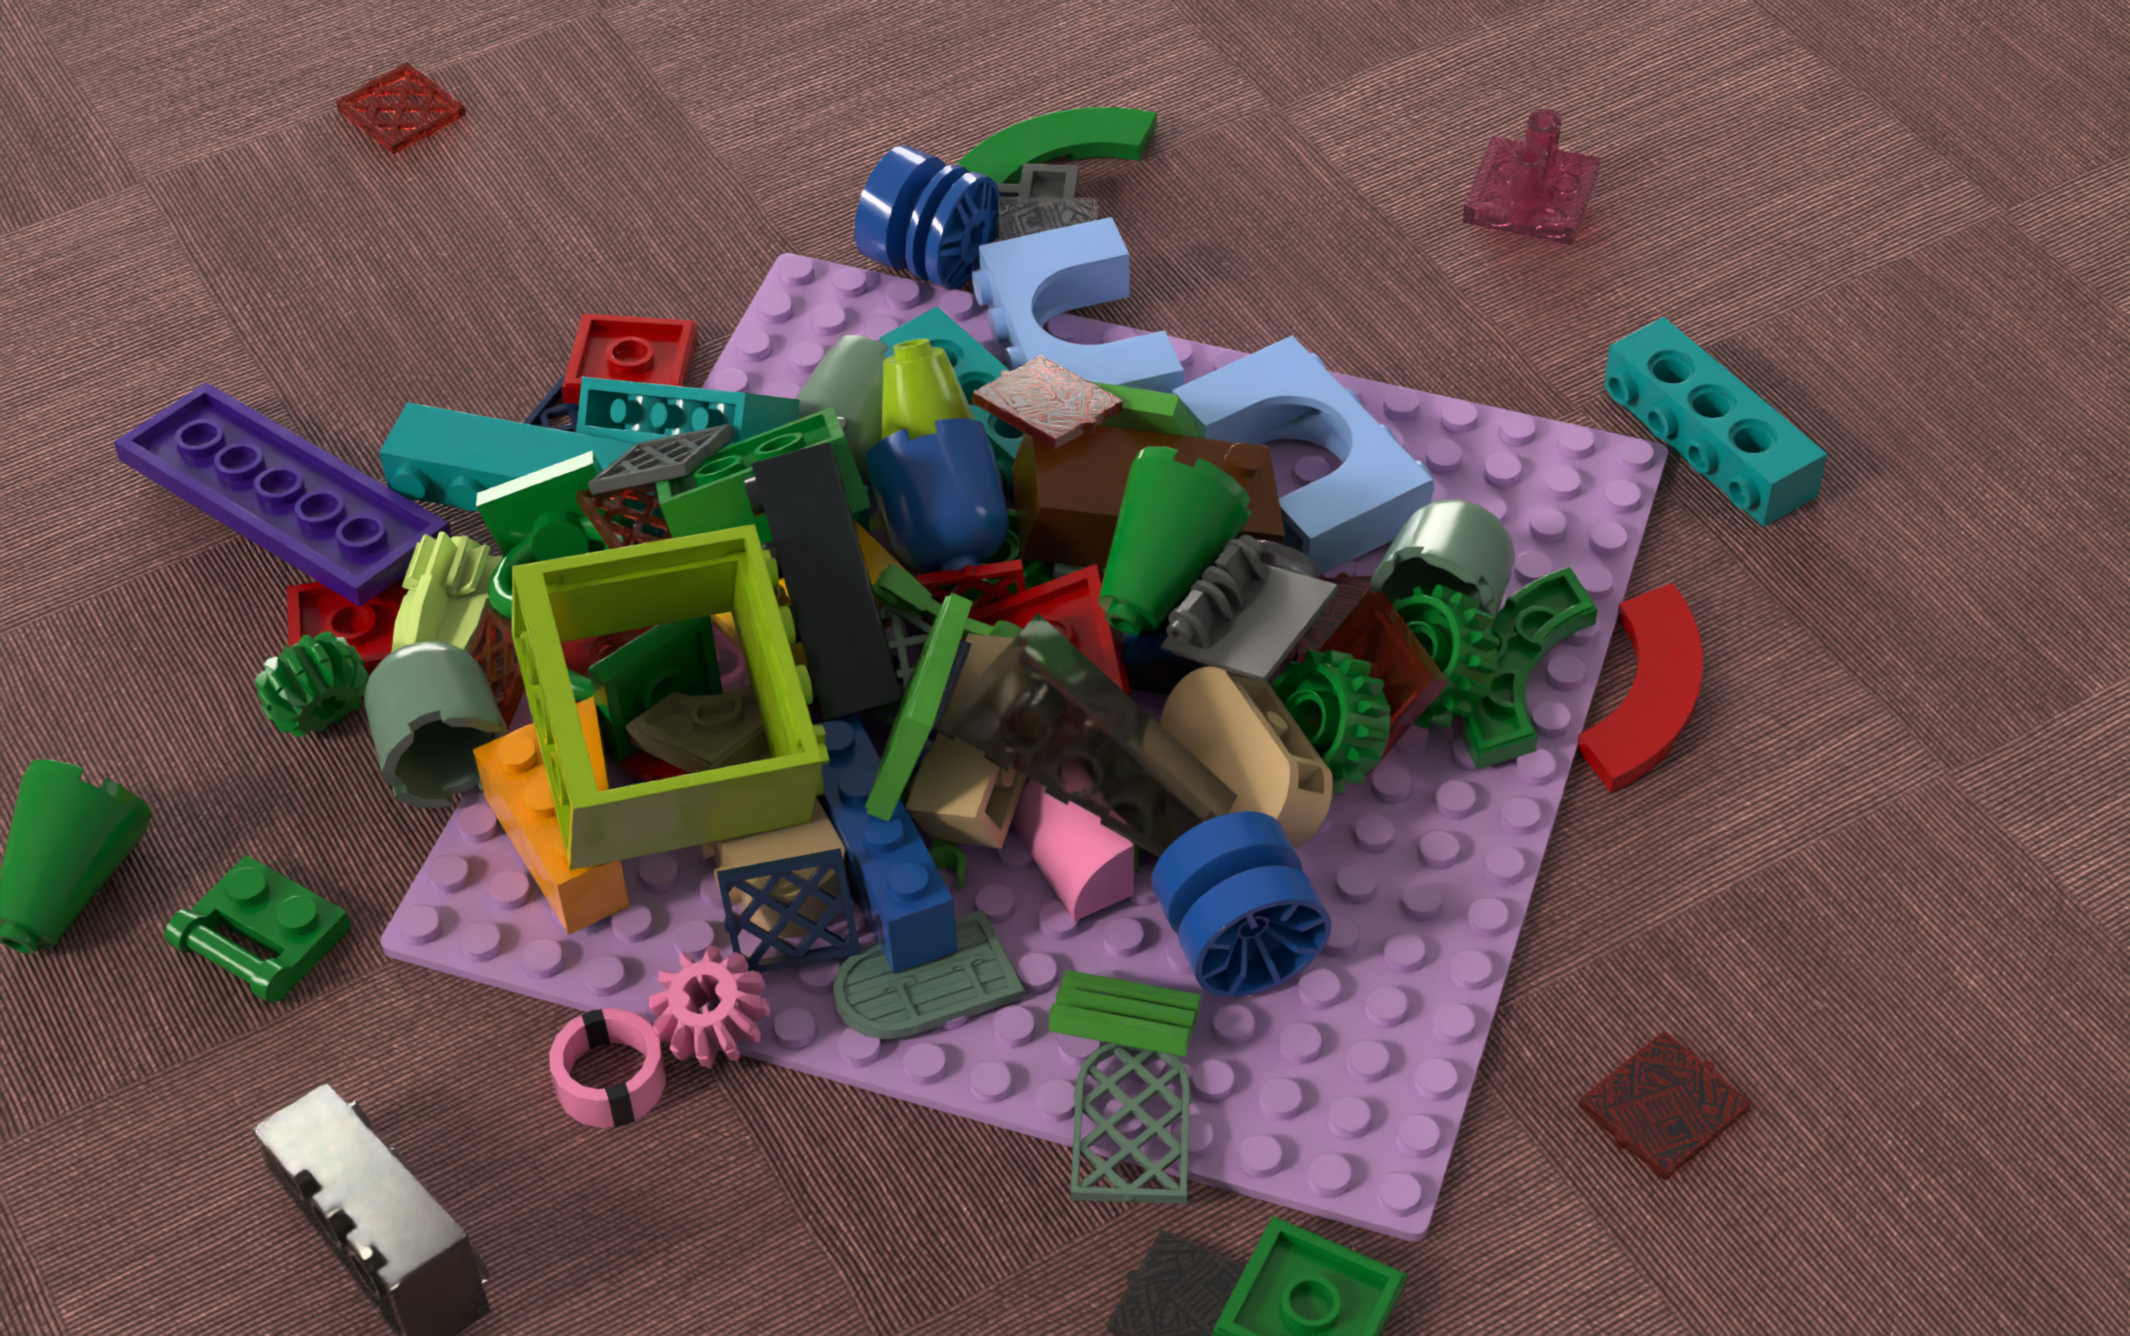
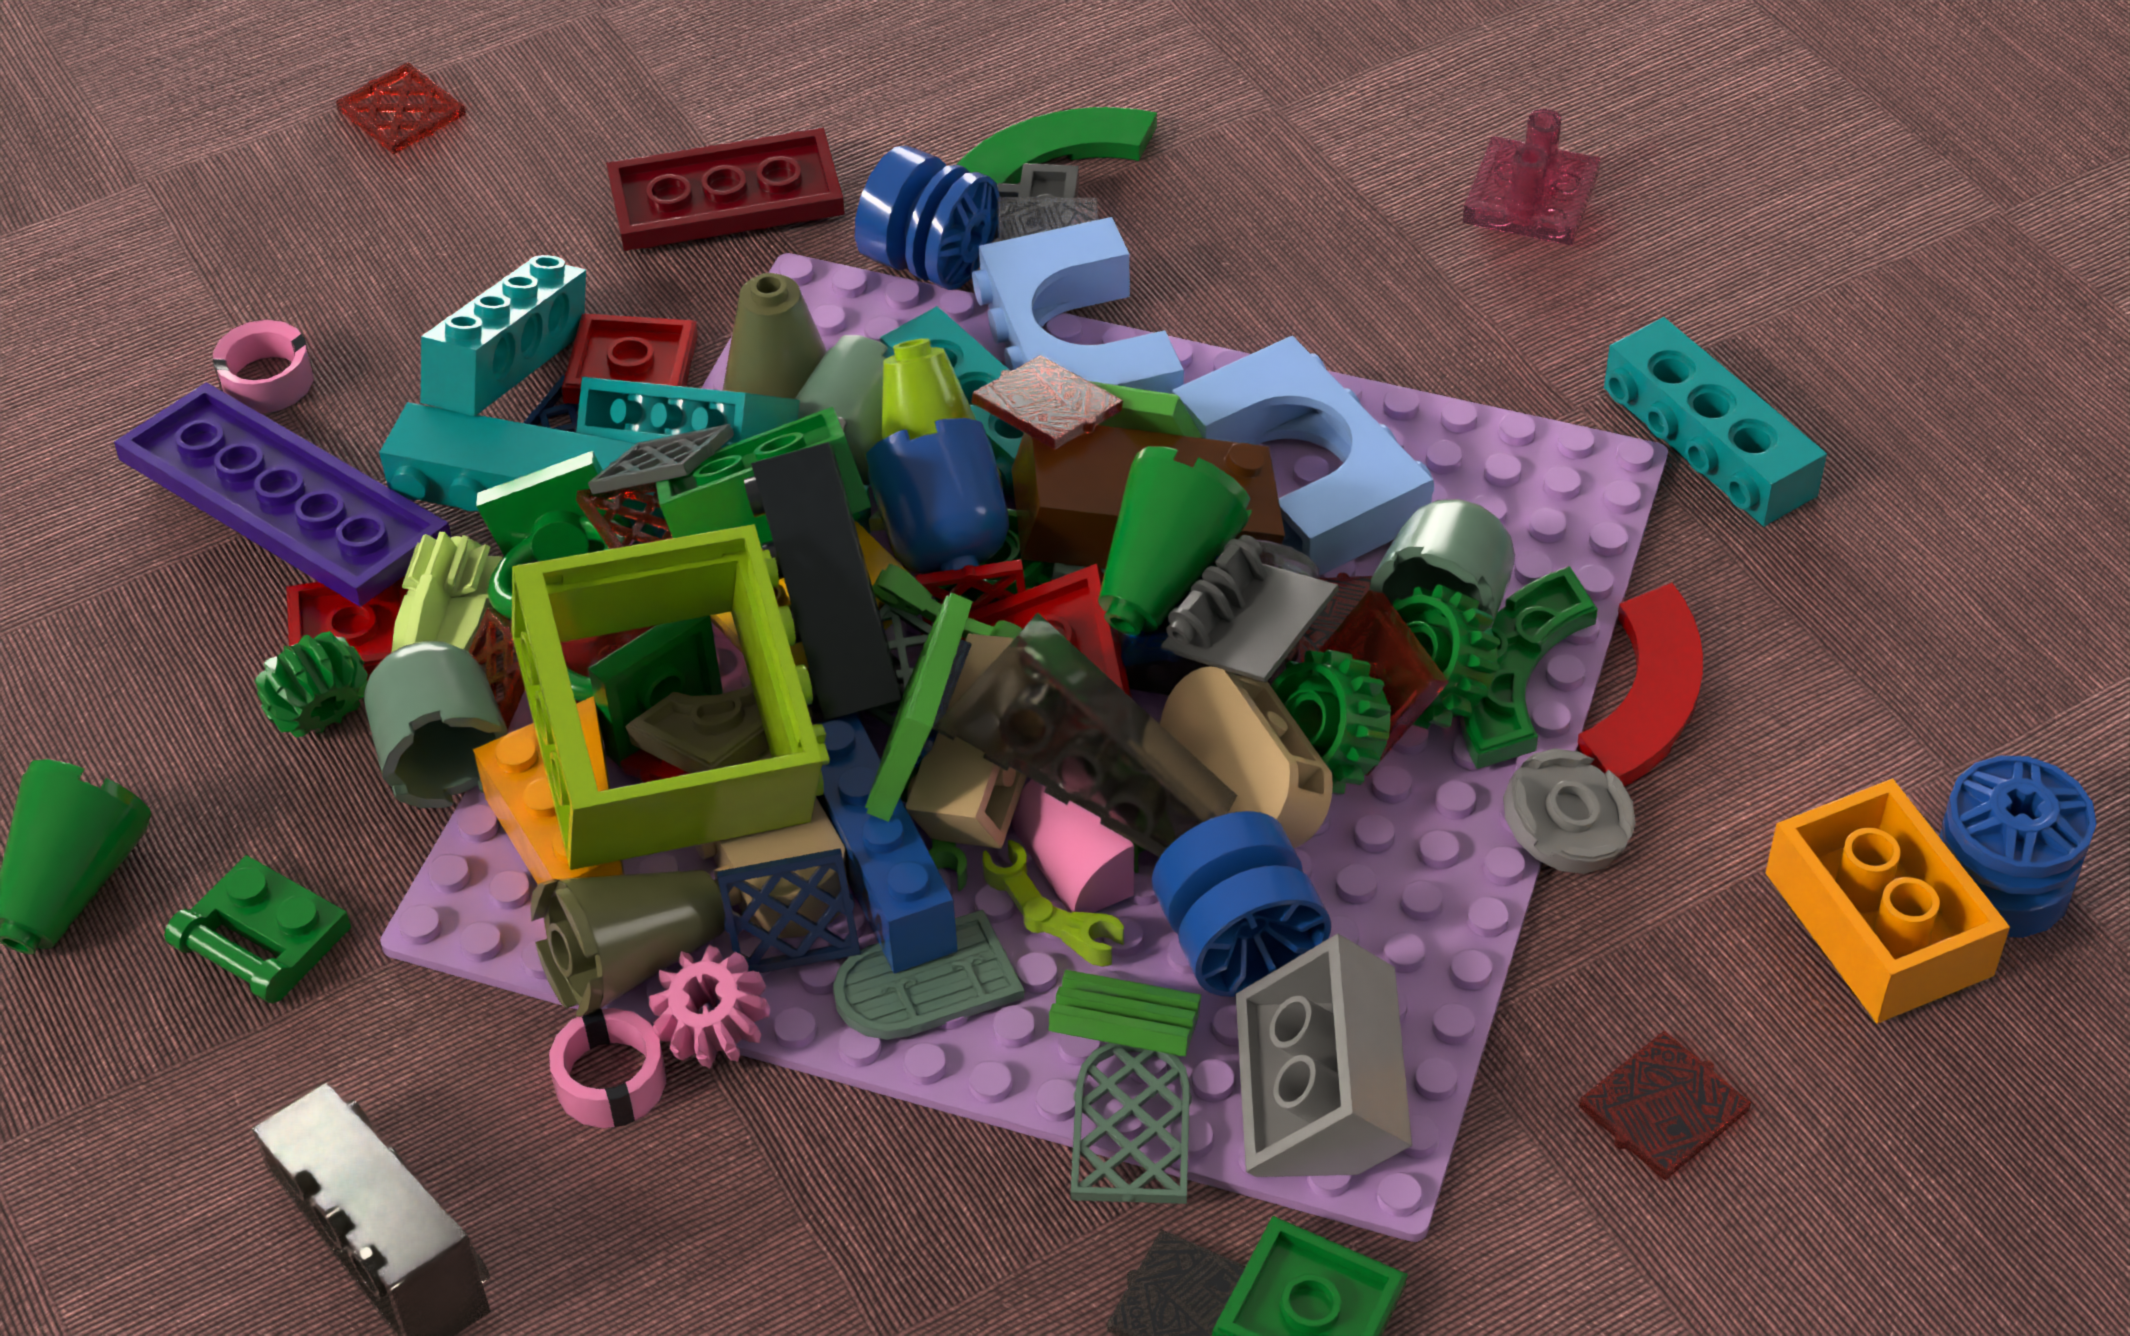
none -> bright pink piece [213,320,314,414]
none -> teal brick [420,255,586,417]
none -> olive cone [530,870,726,1017]
none -> dark red plate [606,127,845,251]
none -> olive cone [722,273,827,399]
none -> lime piece [982,840,1124,966]
none -> light grey slope [1236,933,1412,1177]
none -> light grey tile [1503,749,1636,874]
none -> light orange brick [1765,778,2010,1024]
none -> blue wheel [1939,755,2097,938]

